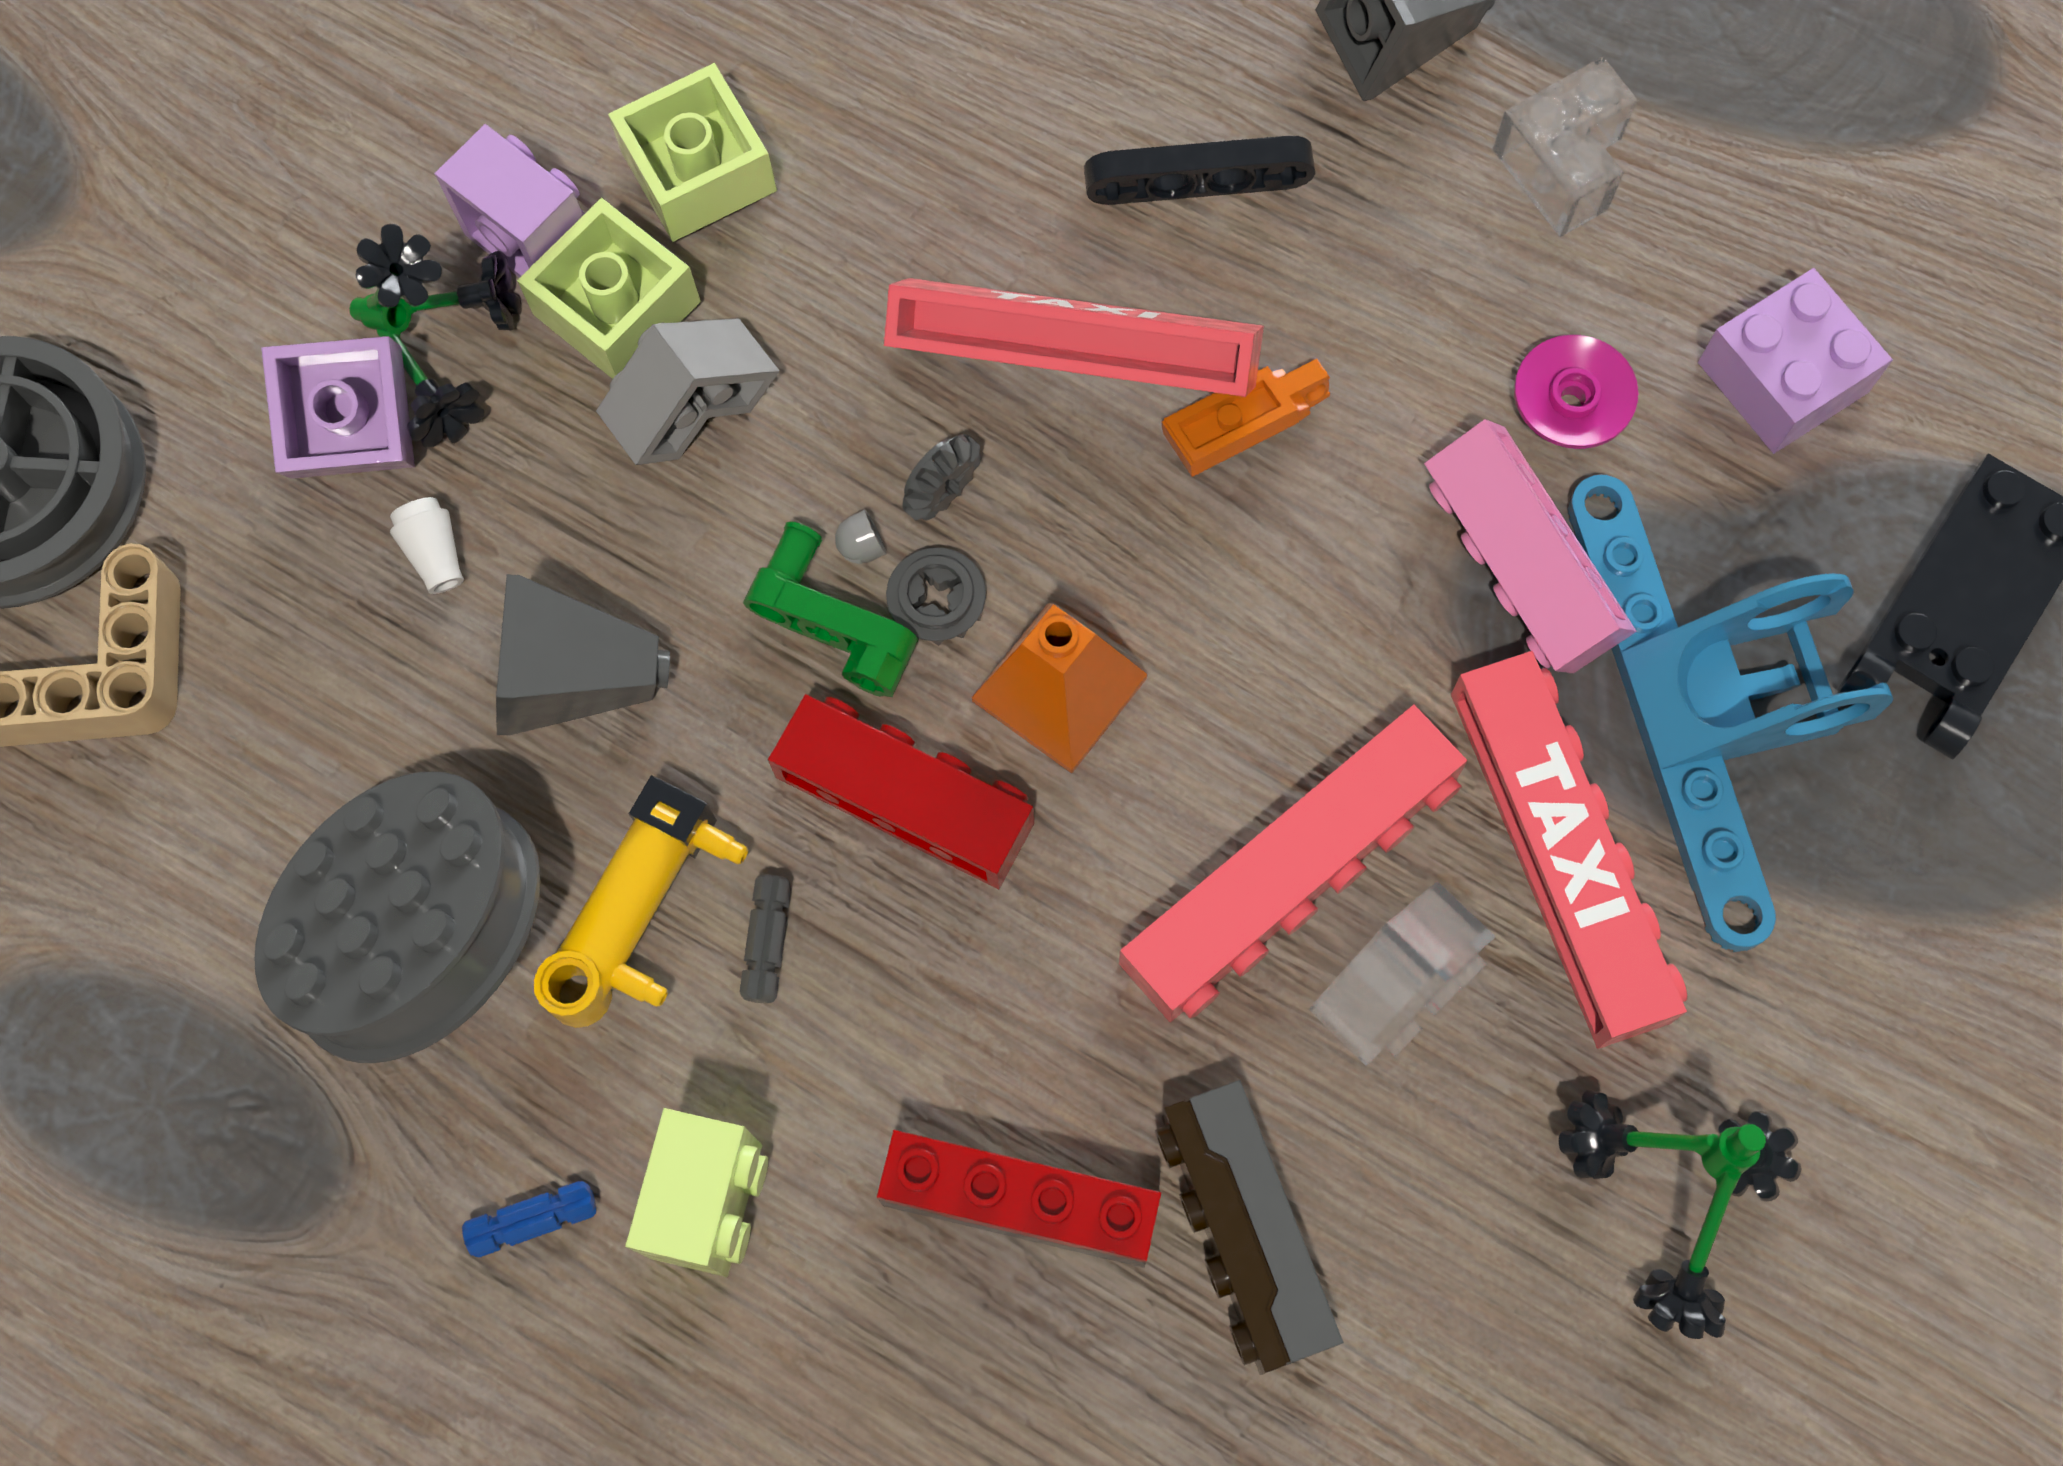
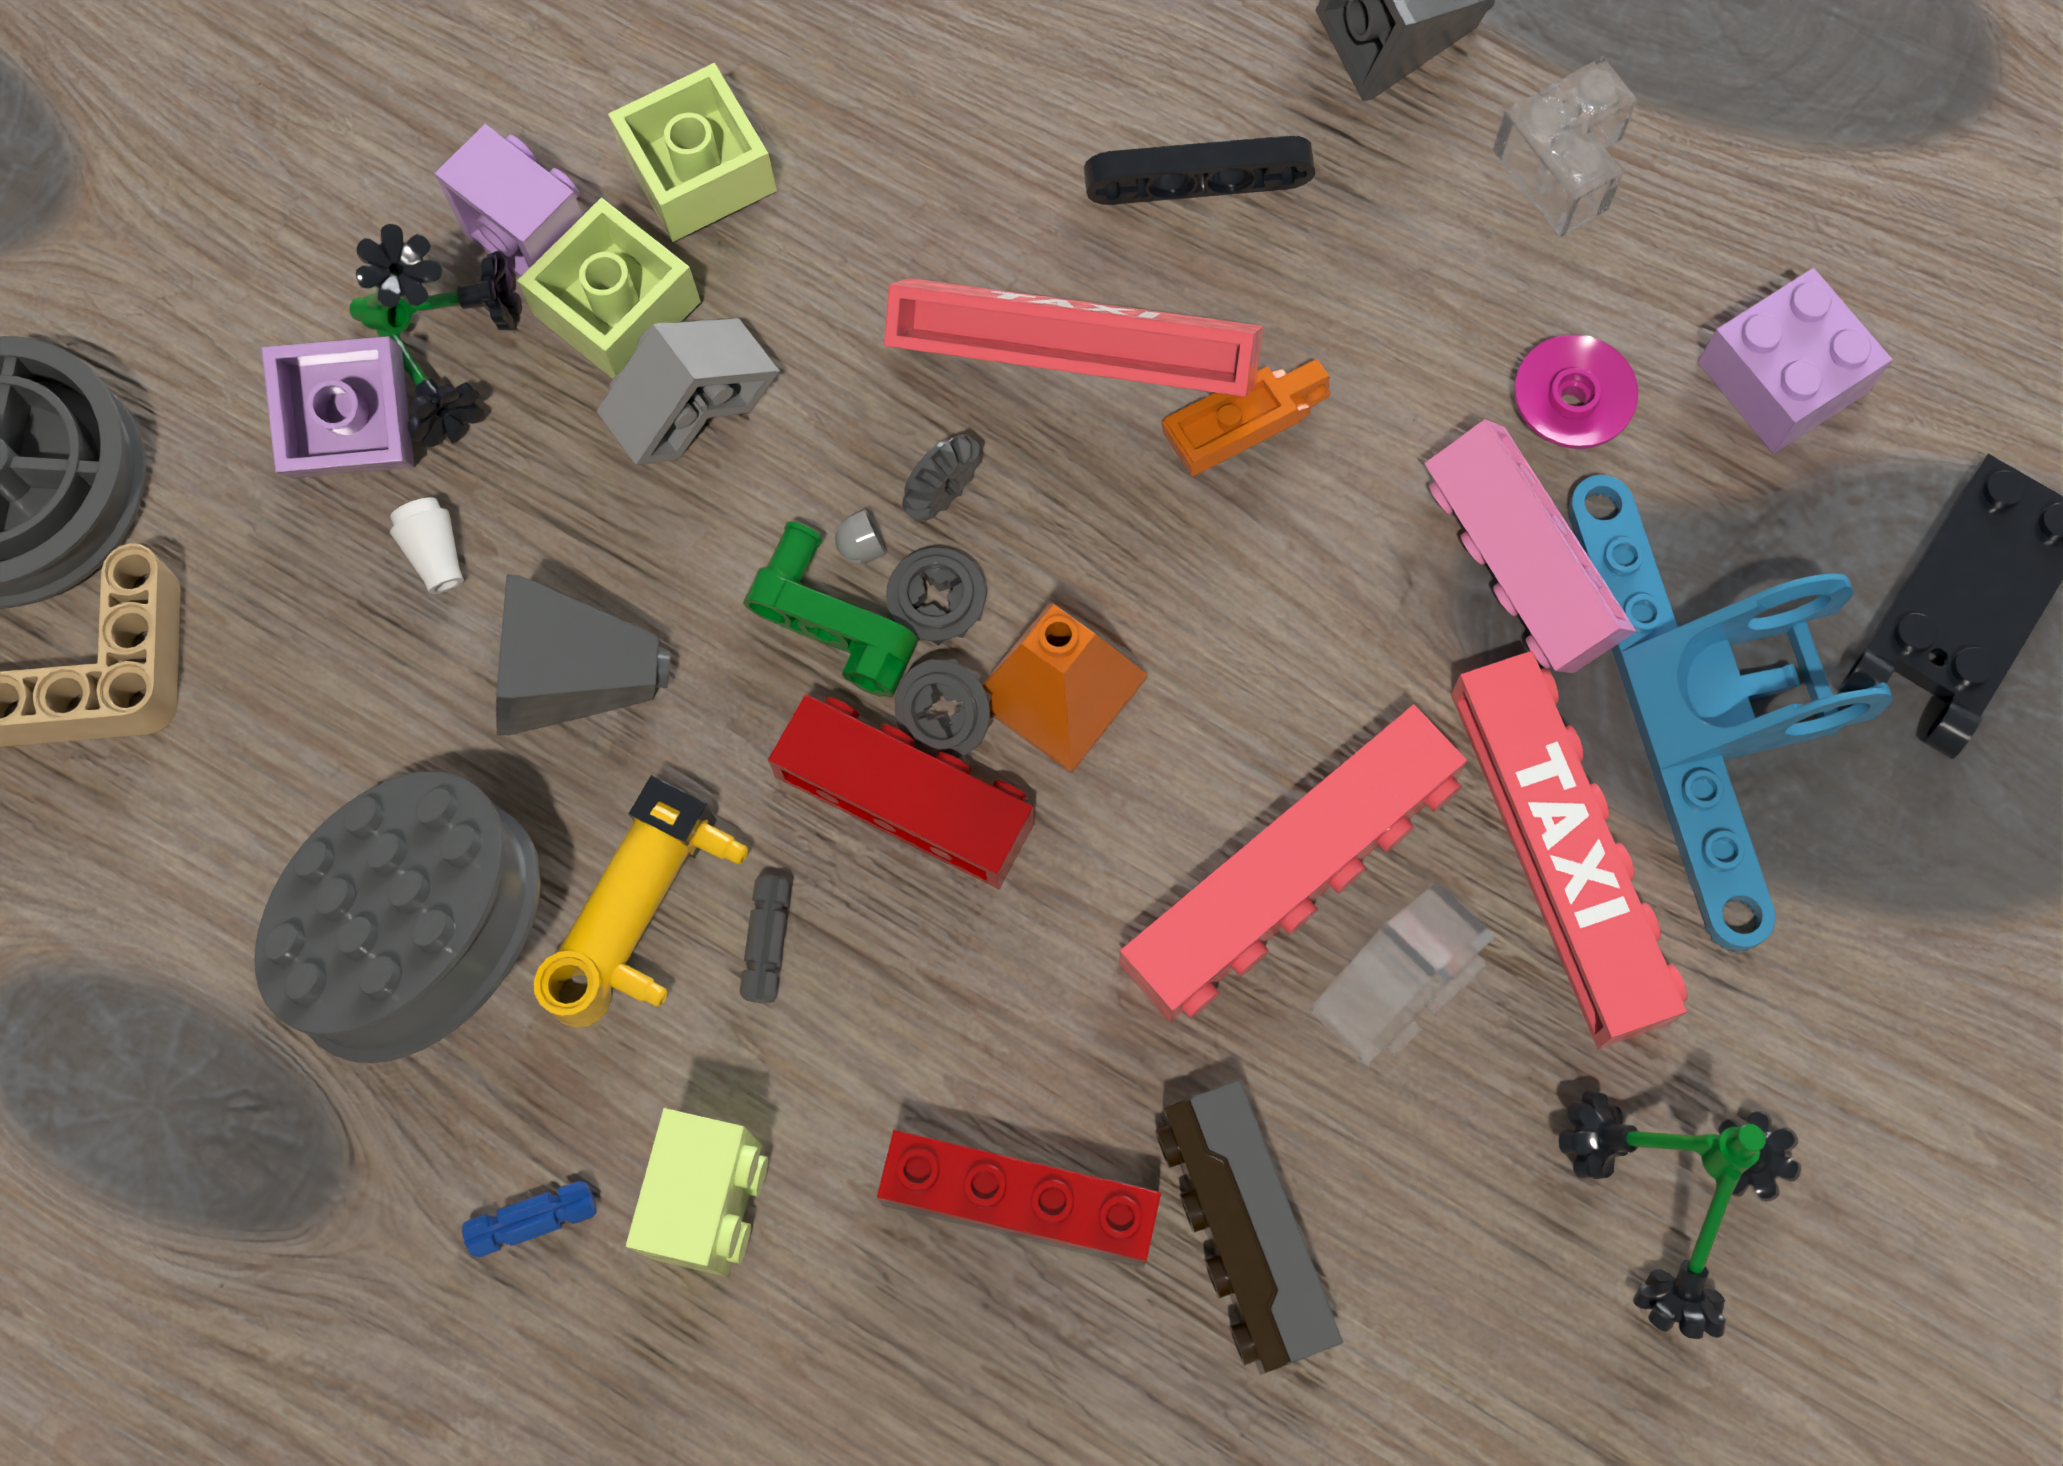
none -> dark grey gear [895,659,994,758]

